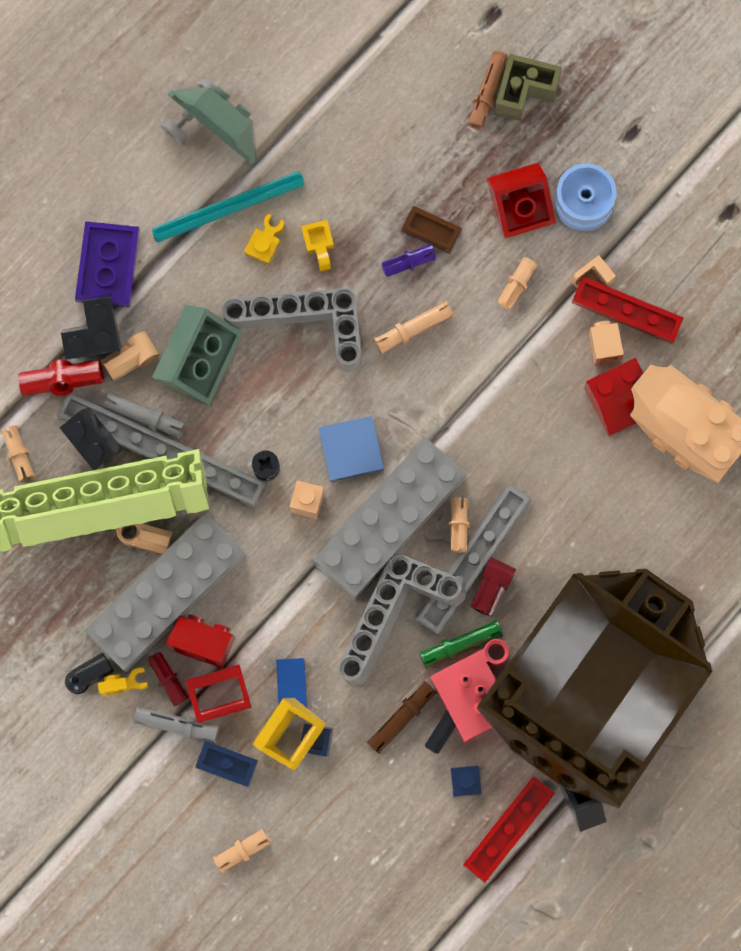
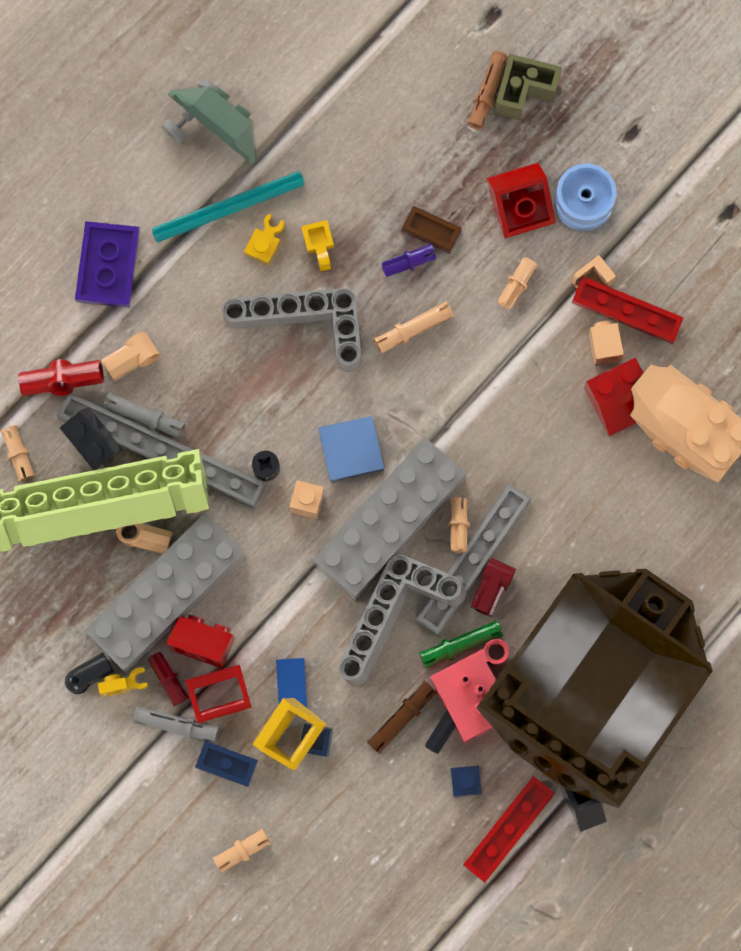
black brick [61,293,121,360] -> none
sand green slope [152,305,243,406] -> none

